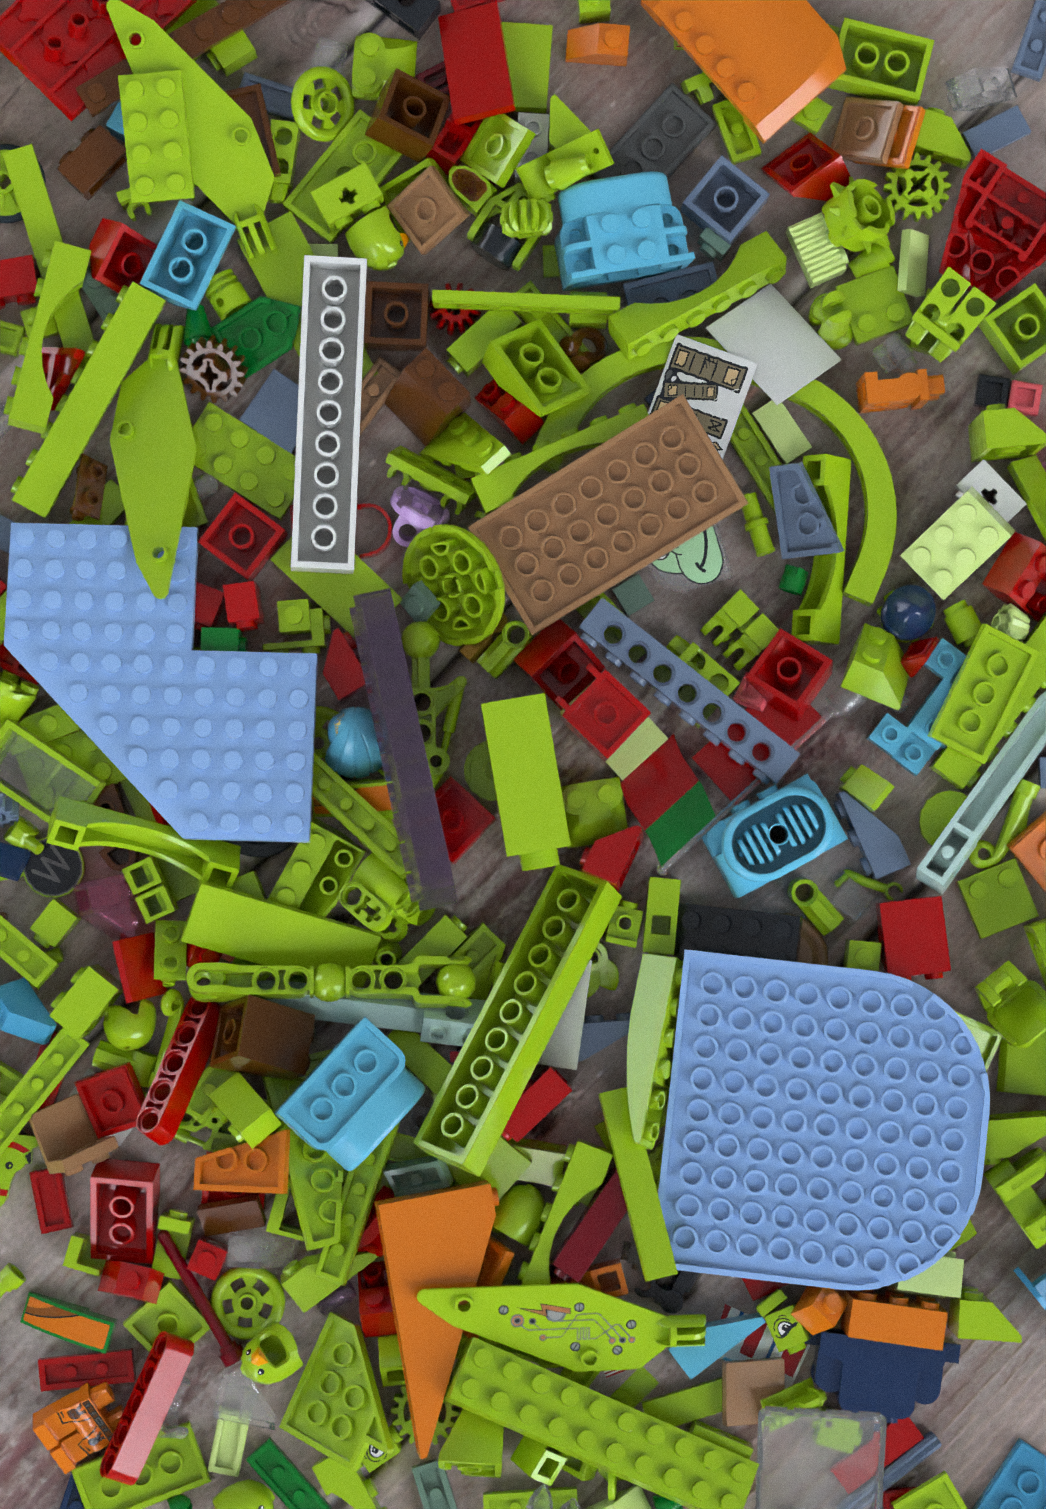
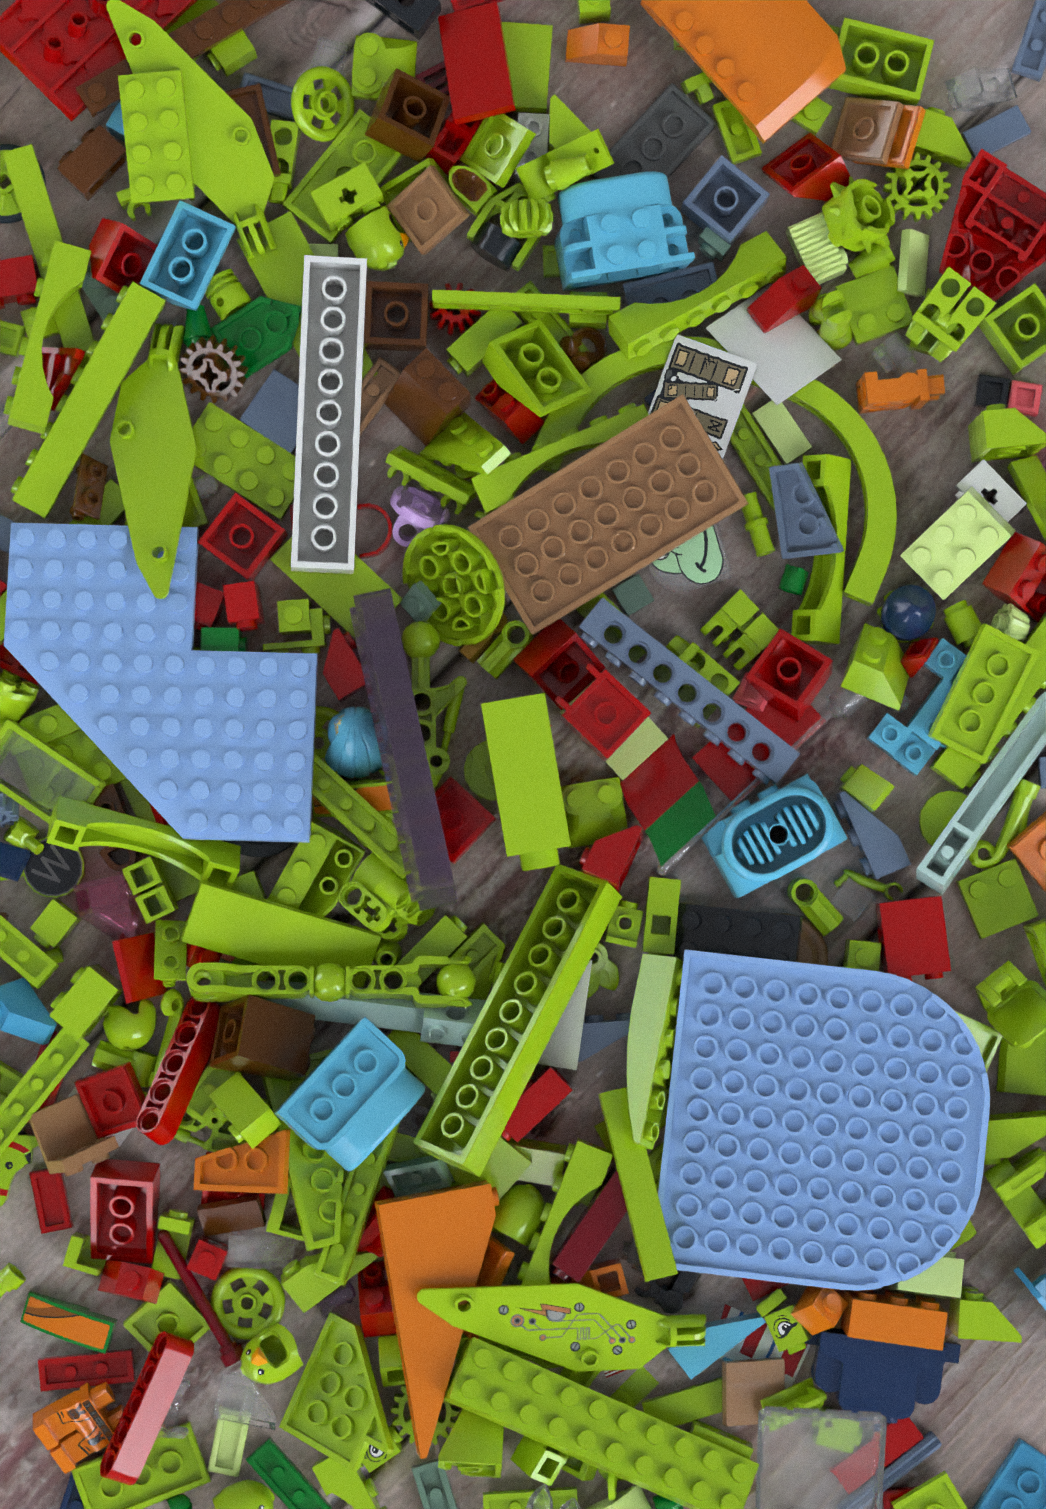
none -> red slope [747,265,822,334]

